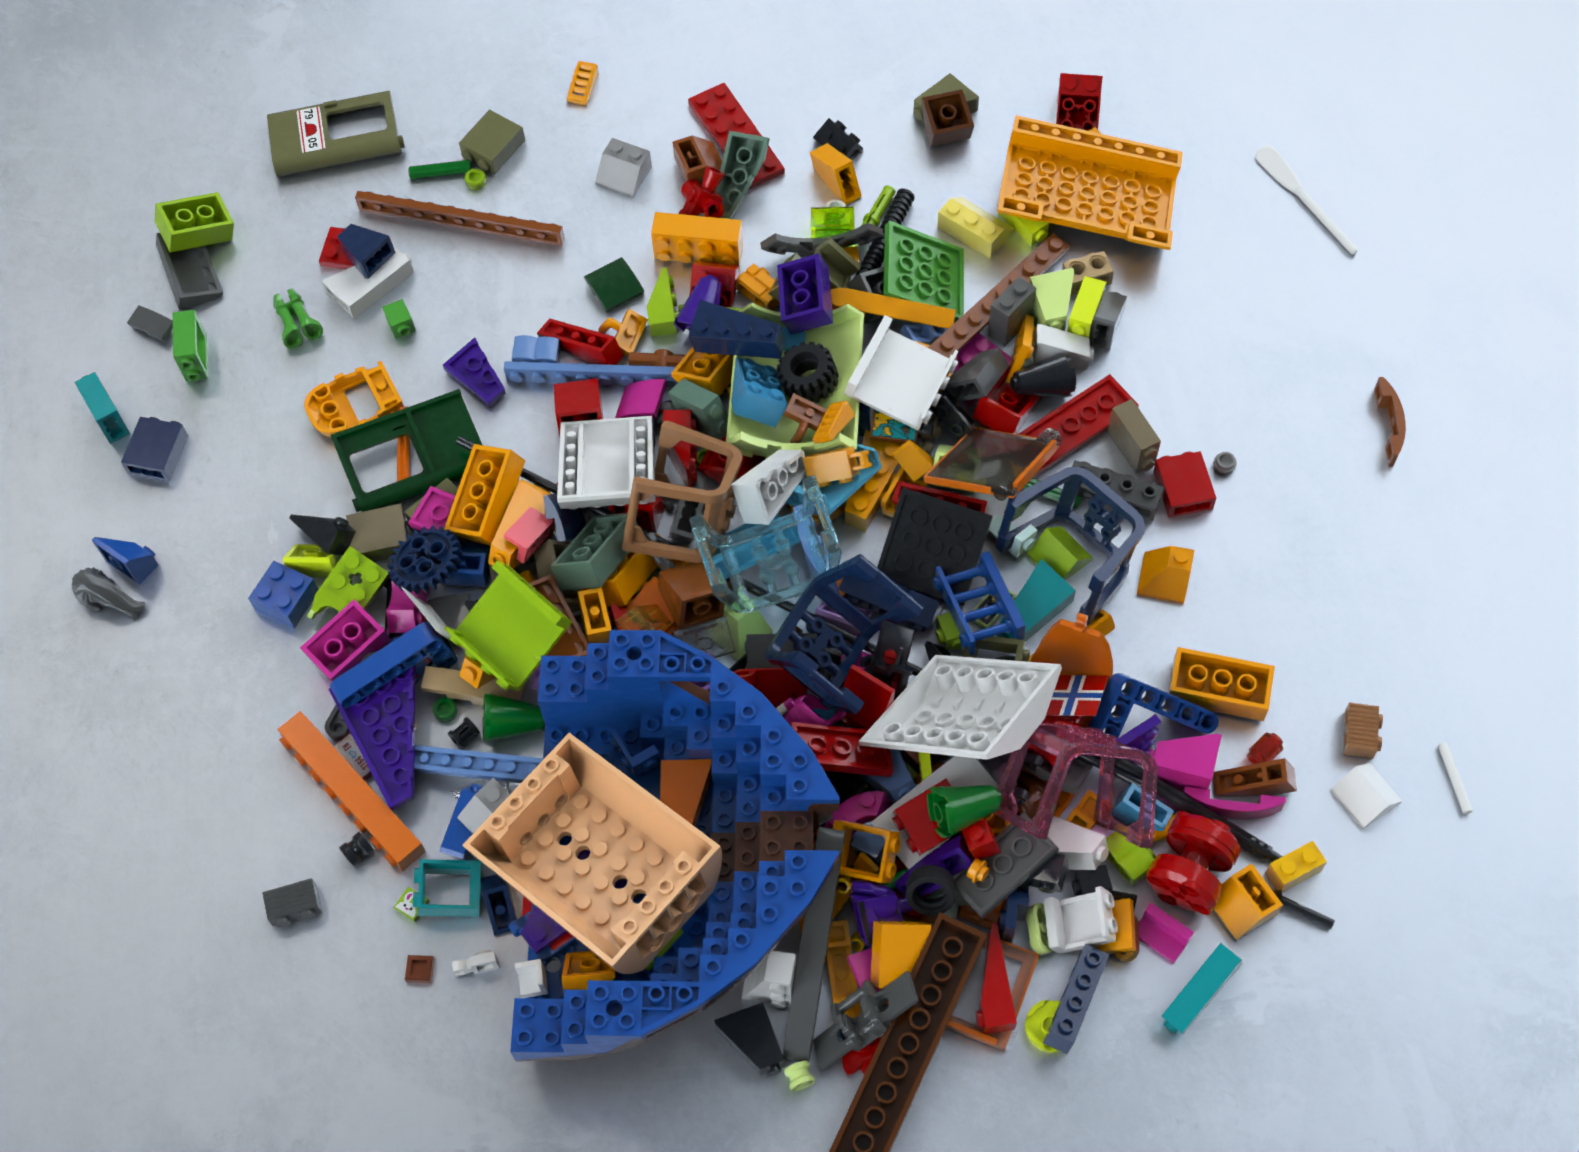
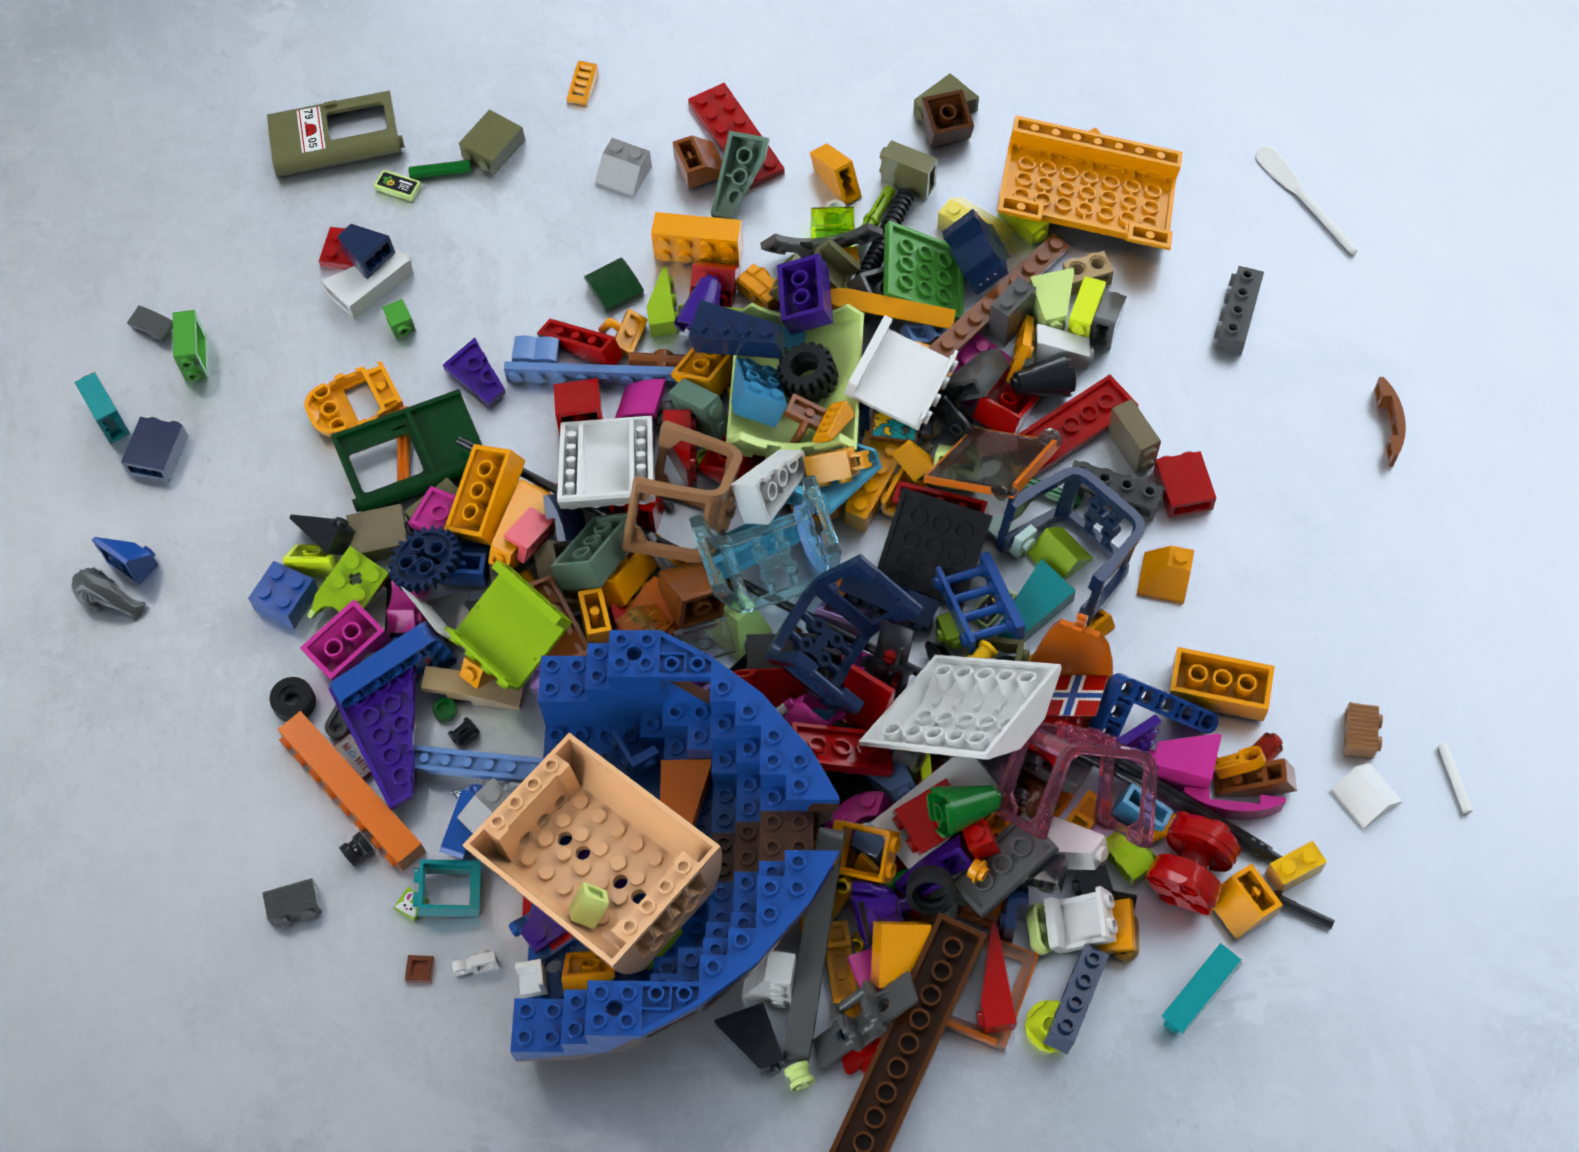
lime brick [154,192,234,252] -> none
dark grey slope [156,233,223,309] -> none
bright green piece [273,288,323,348] -> none
dark orange plate [355,191,565,246] -> none
lime tile [464,168,487,190] -> none
dark blue slope [481,874,517,936] -> none
green cone [482,693,545,742] -> none
dark grey brick [668,499,704,544] -> none
red brick [679,166,725,218] -> none
black bracket [813,118,864,158] -> none
red slope [1056,73,1103,131] -> none
dark pink panel [1139,903,1194,964] -> none
light grey plate [1213,452,1237,474] -> none
none -> black tyre [269,677,316,722]
none -> tile [374,170,422,202]
none -> yellowish green panel [569,882,609,929]
none -> olive brick [879,140,937,200]
none -> dark grey bush [892,749,926,772]
none -> dark blue slope [942,209,1011,295]
none -> yellow bush [967,640,998,659]
none -> dark grey brick [1213,265,1264,355]
none -> light orange piece [1214,746,1266,779]

